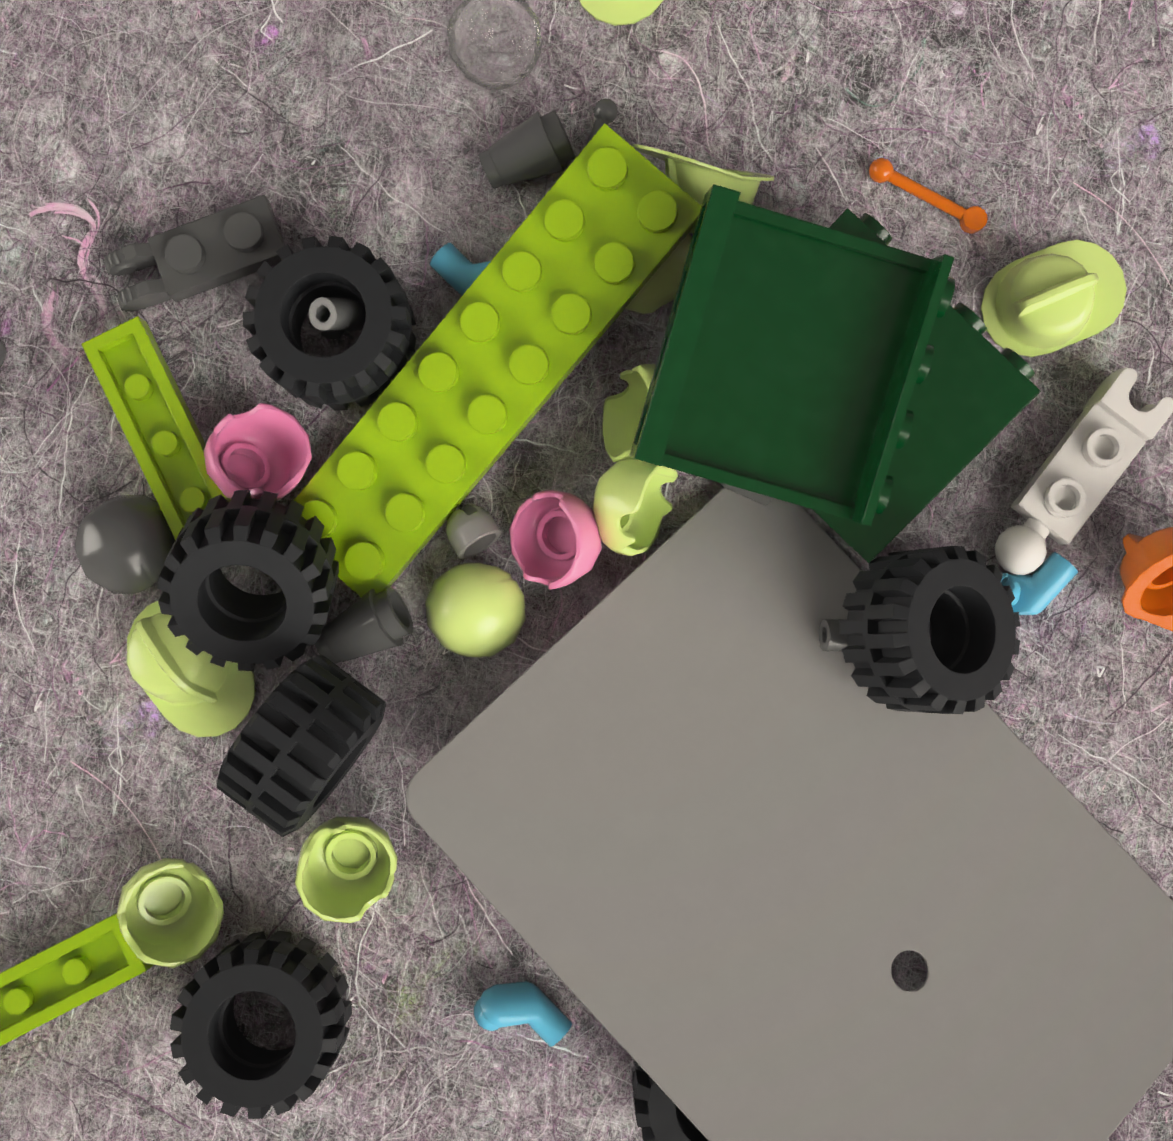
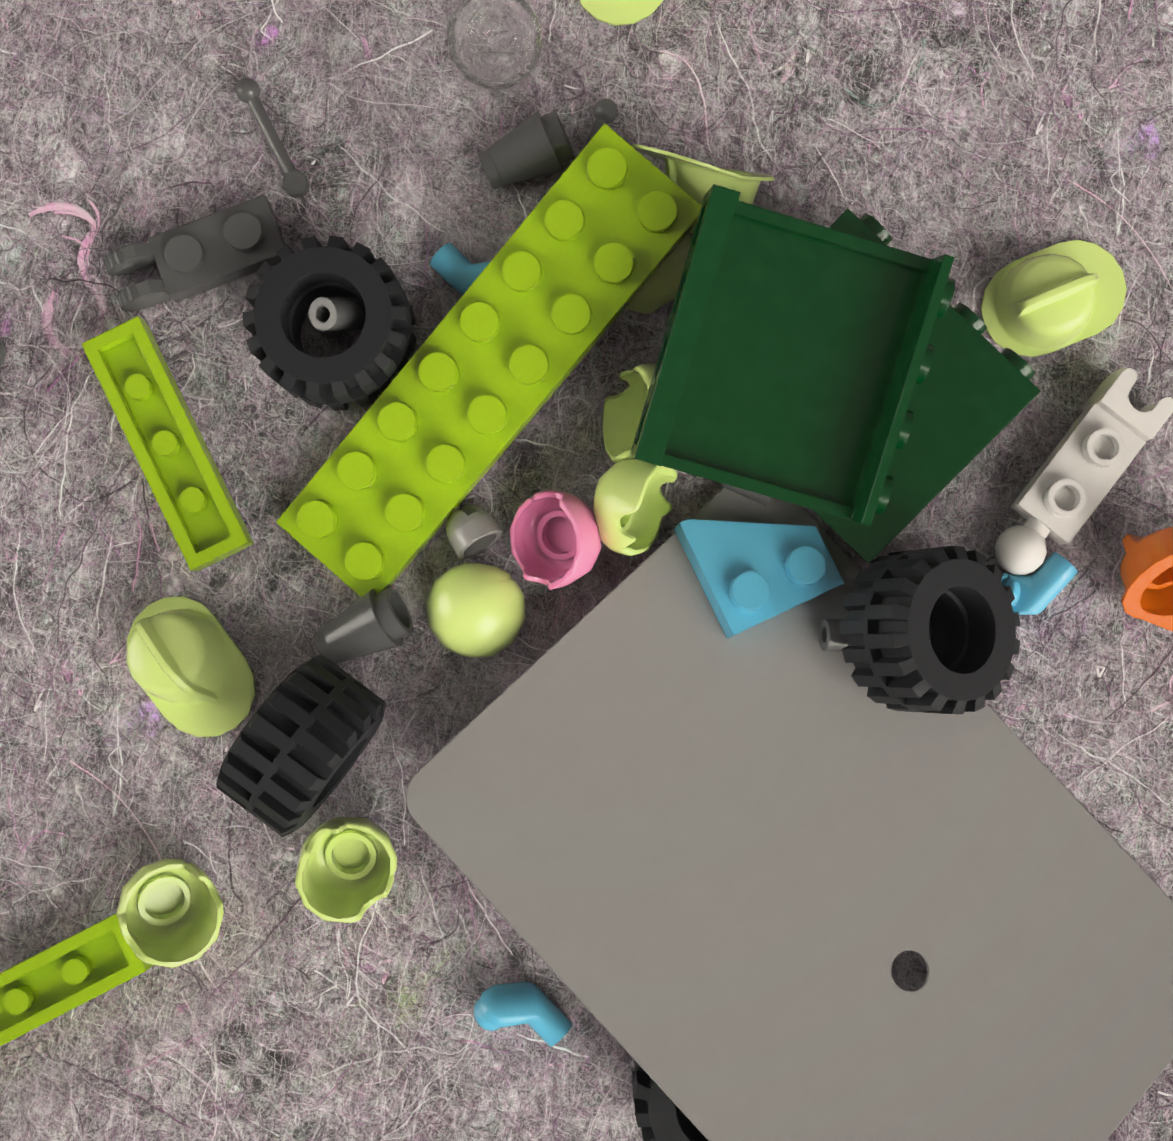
dark grey hair [75,495,176,594] -> none
black tyre [157,490,339,671] -> none
black tyre [170,931,352,1119] -> none
bright pink hair [203,403,312,501] -> none
orange hinge [869,158,988,234] -> none
none -> dark grey hinge [236,78,310,198]
none -> medium azure wing [674,519,844,639]

